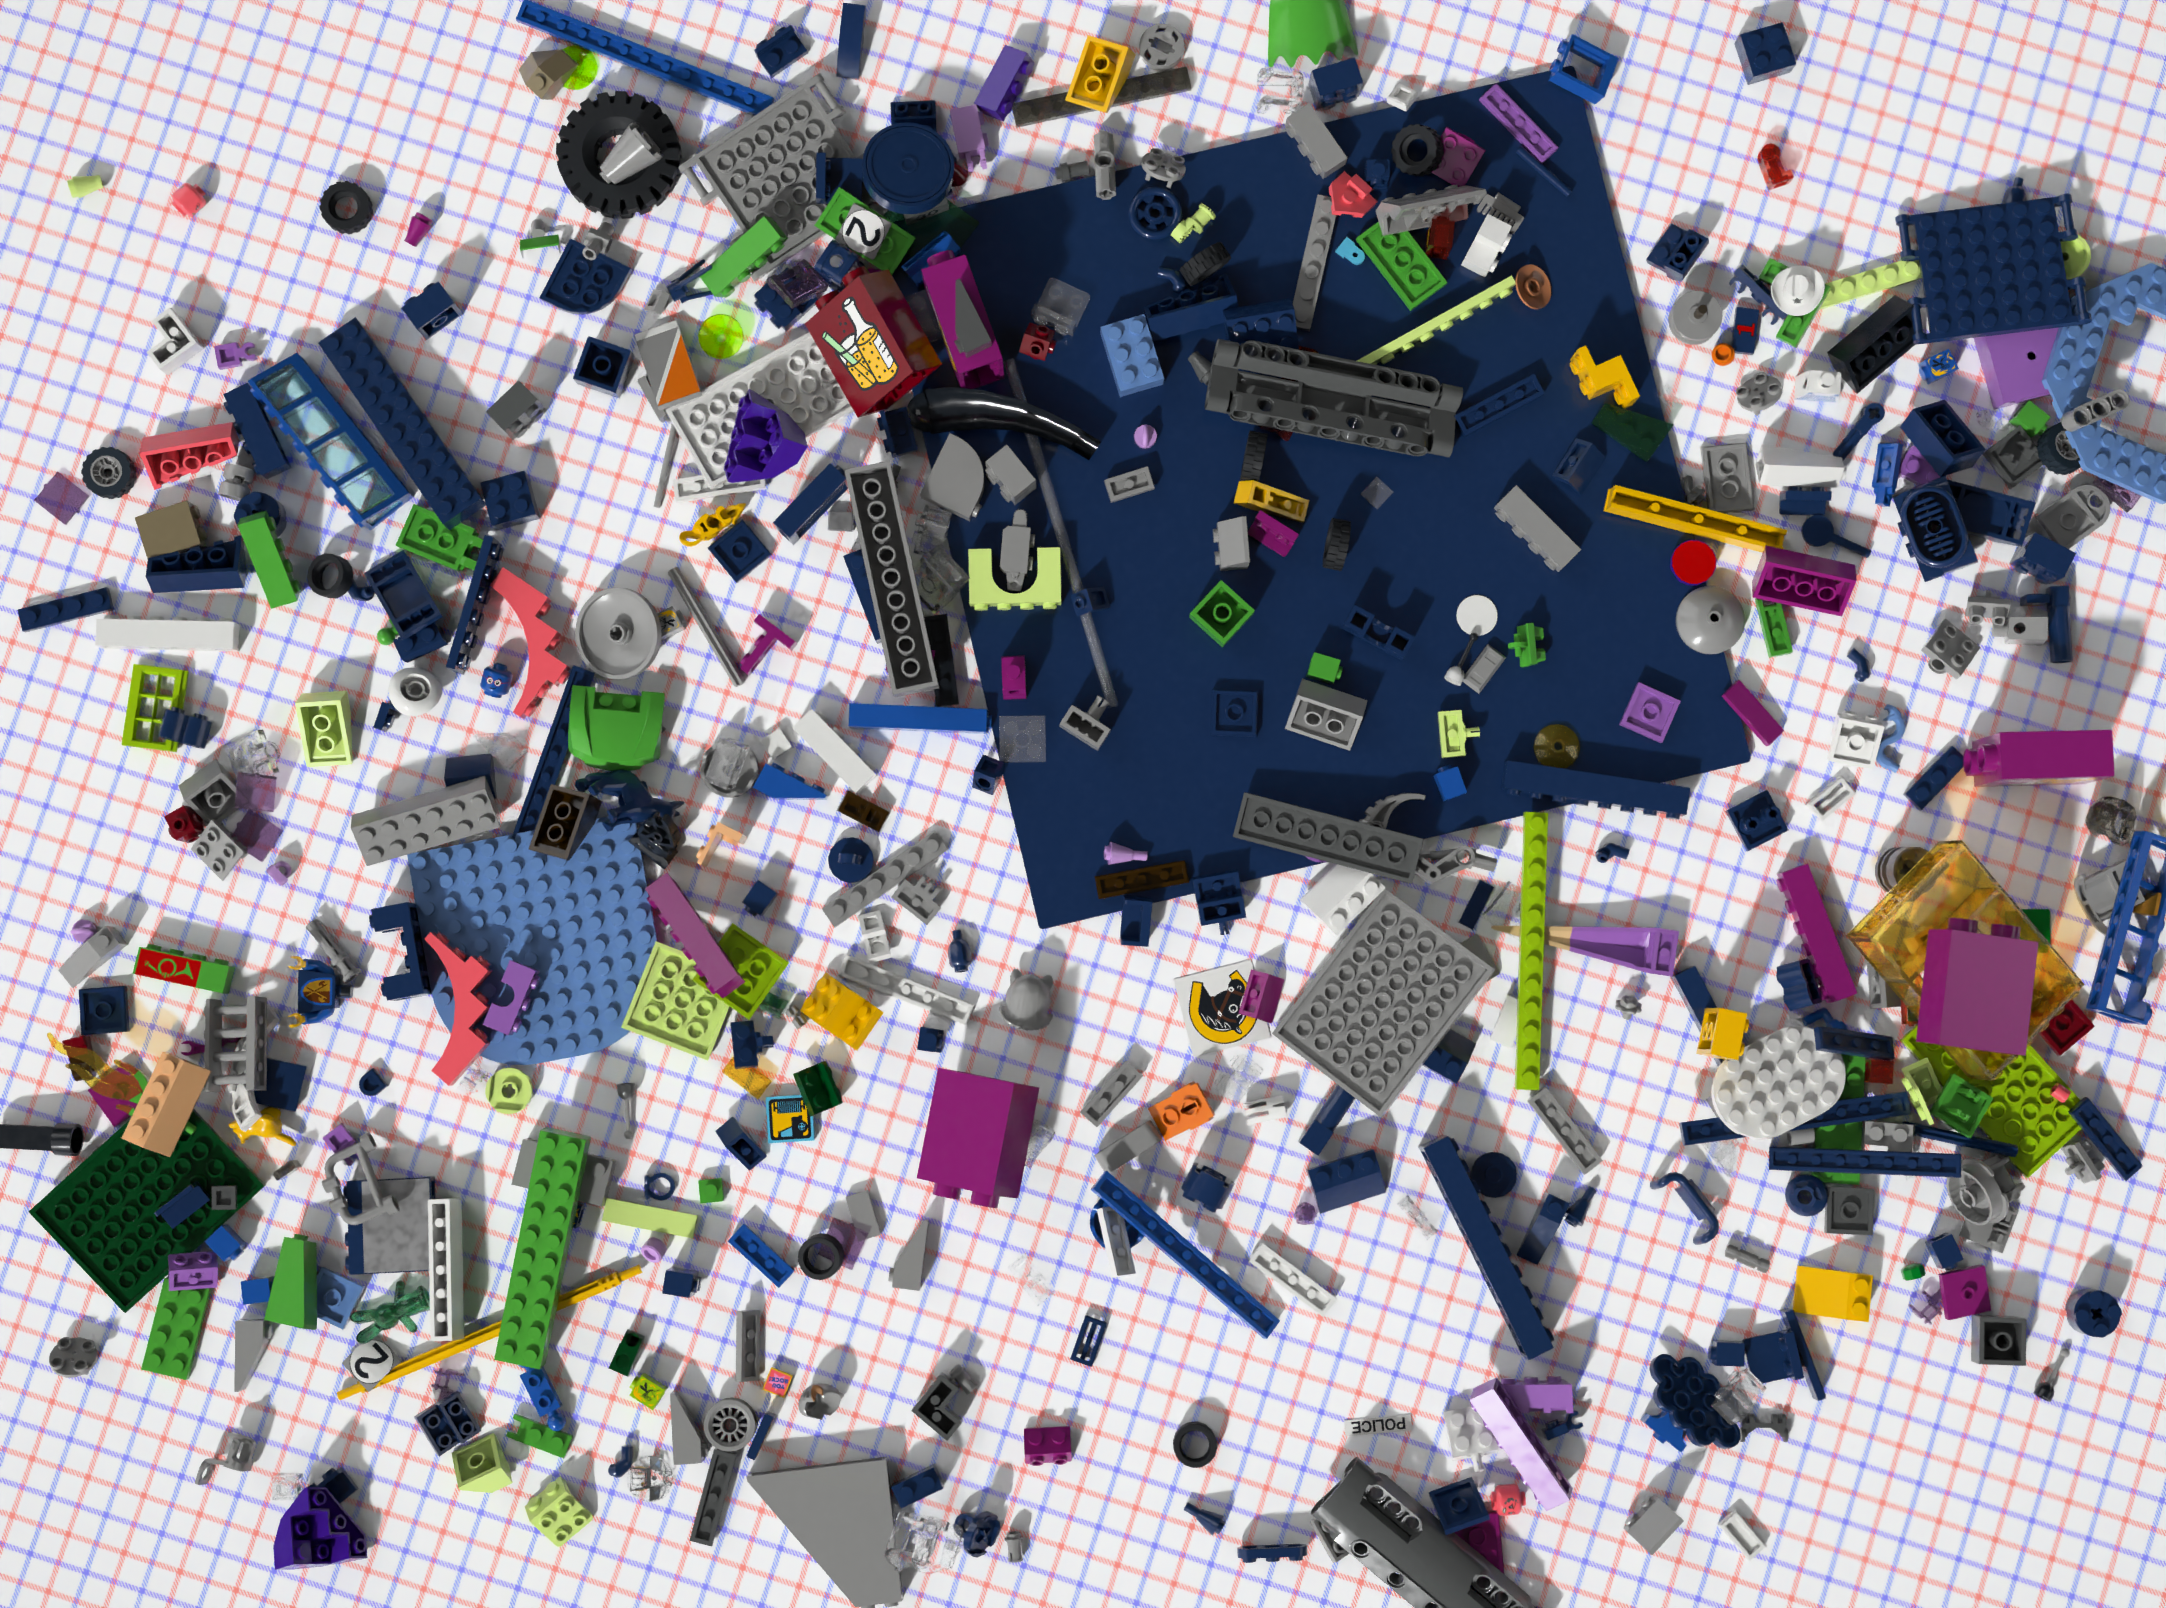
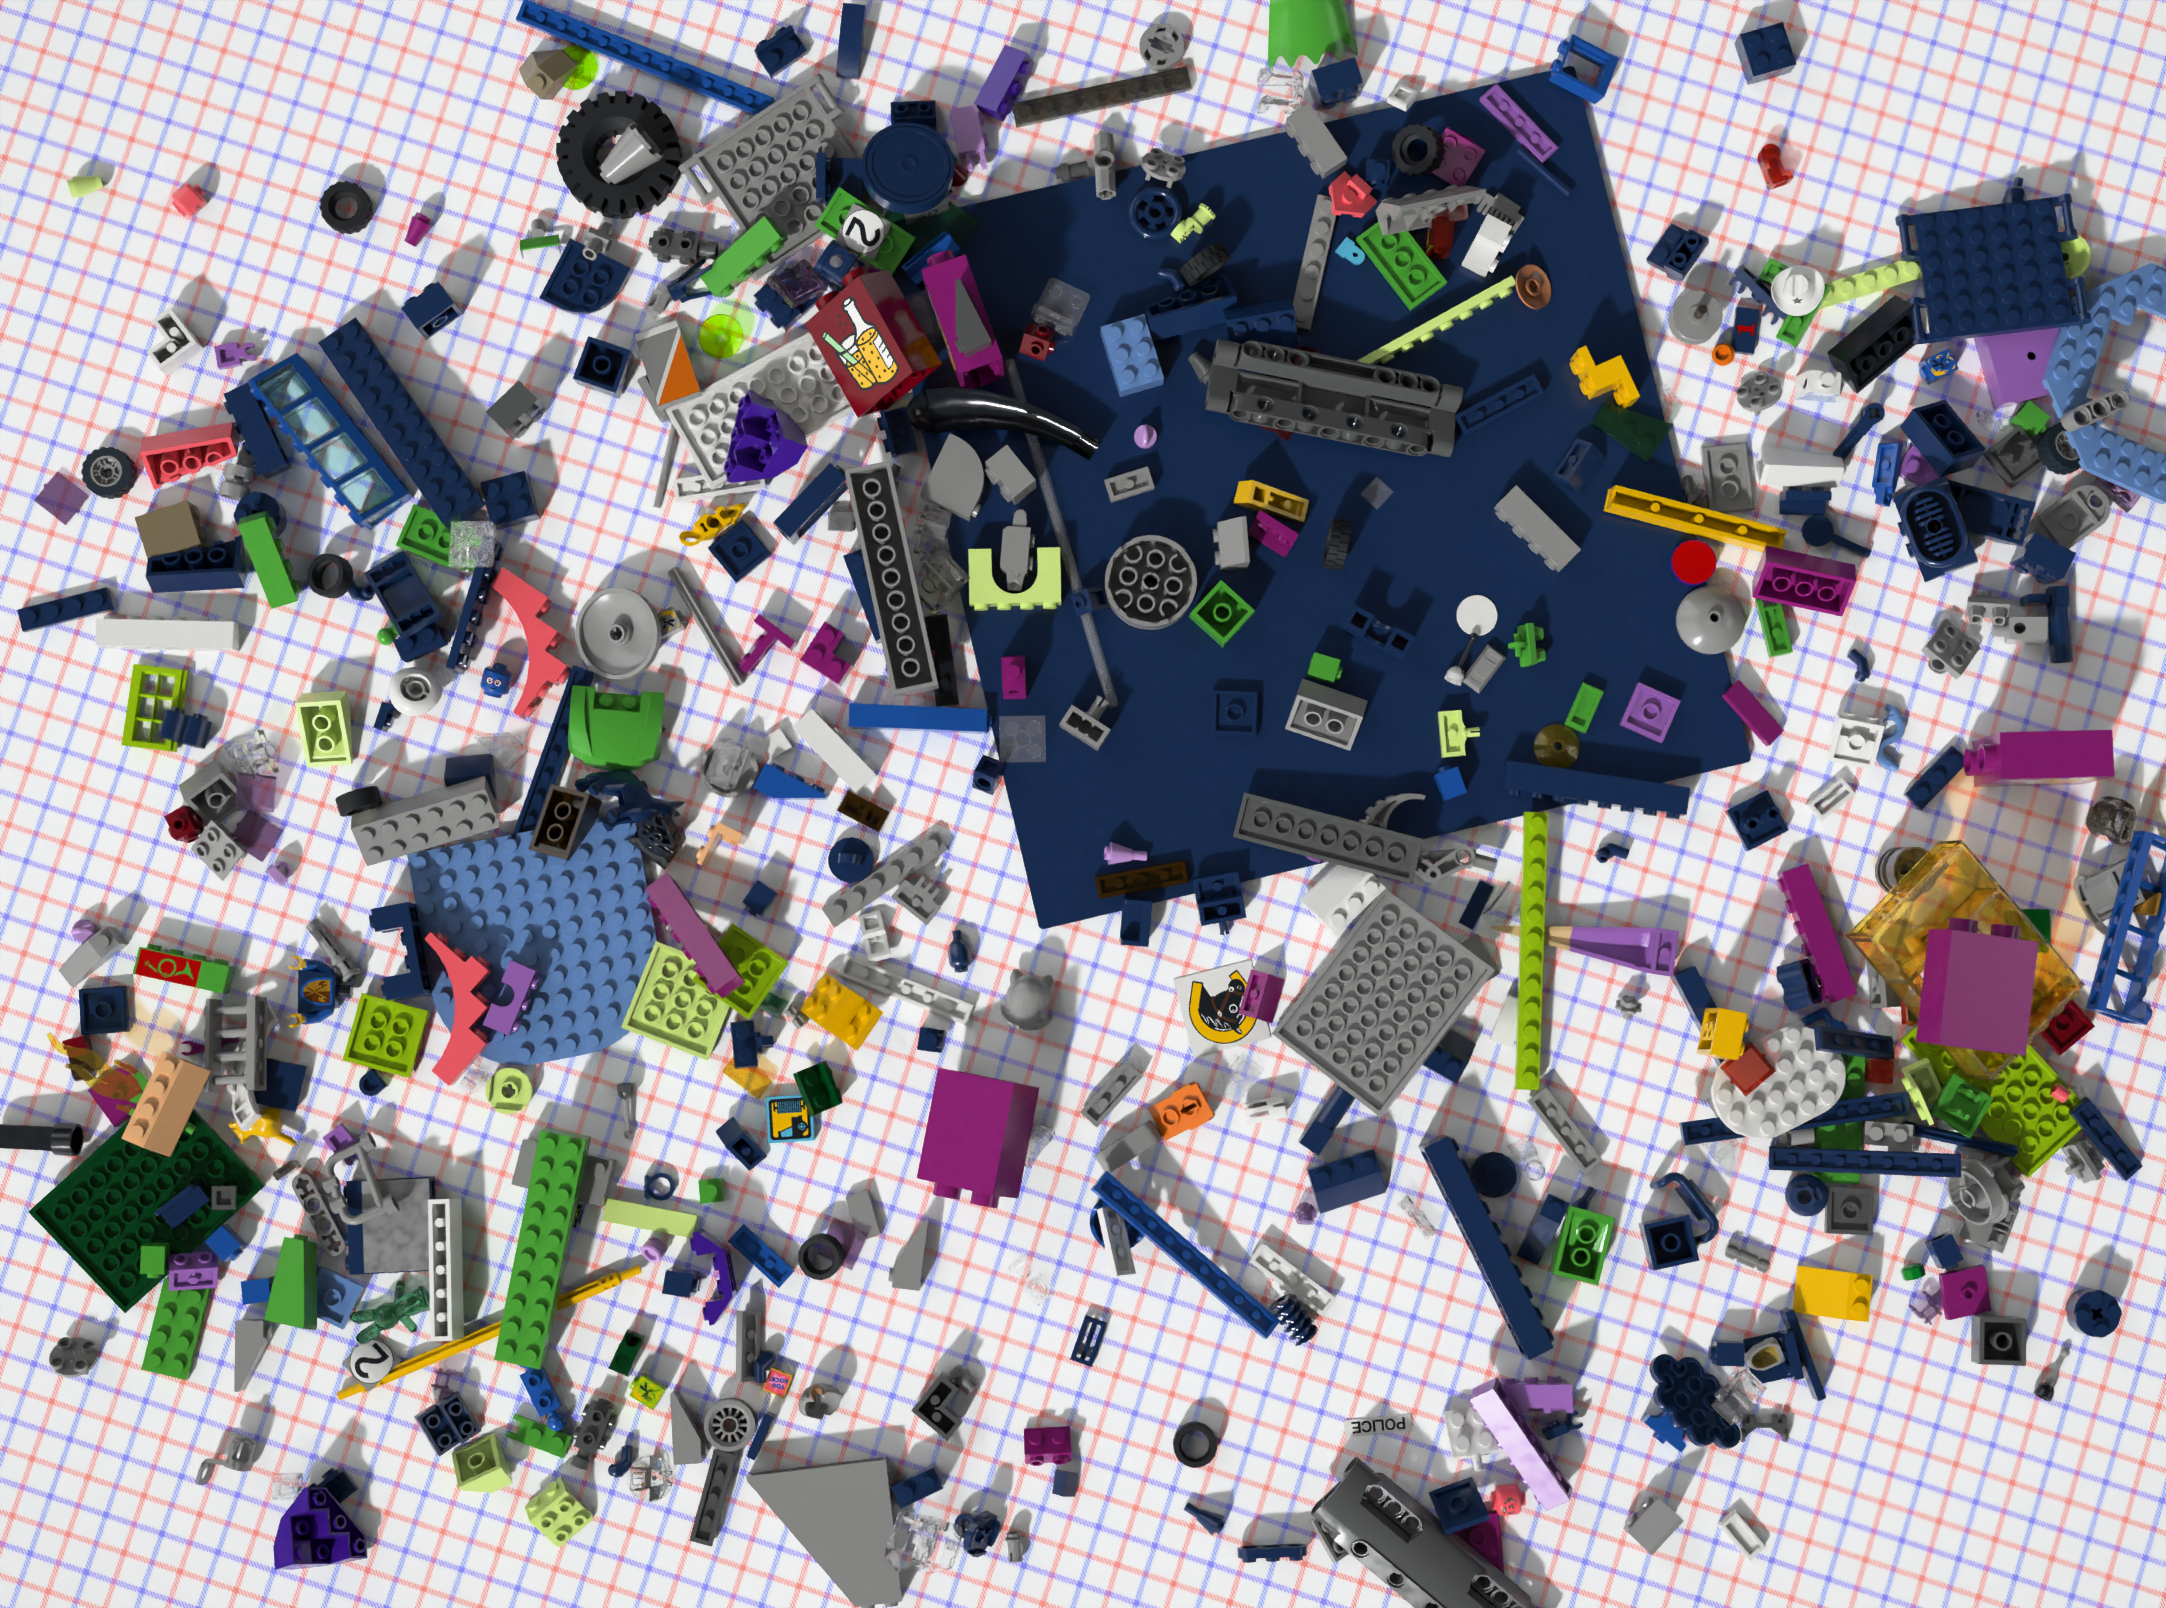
yellow slope [1065,35,1136,113] -> none
dark blue brick [1181,1162,1235,1213] -> none
black tyre [1240,431,1268,482] -> none
none -> bright green brick [140,1242,170,1278]
none -> light grey beam [292,1173,347,1256]
none -> black tyre [335,786,383,817]
none -> lime plate [343,993,430,1078]
none -> clear bracket [448,521,496,572]
none -> dark grey brick [571,1398,617,1470]
none -> dark grey brick [648,228,719,265]
none -> dark purple slope [690,1229,738,1326]
none -> dark blue arm [755,1350,776,1383]
none -> magenta brick [800,621,853,687]
none -> dark blue slope [1052,1469,1078,1497]
none -> light grey brick [1105,535,1197,630]
none -> dark blue piece [1269,1294,1318,1346]
none -> clear piece [1508,1135,1545,1181]
none -> bright green slope [1549,1206,1615,1286]
none -> bright green tile [1564,682,1604,734]
none -> dark blue brick [1638,1213,1699,1271]
none -> clear red piece [1720,1041,1776,1097]
none -> rock [1744,1337,1785,1371]

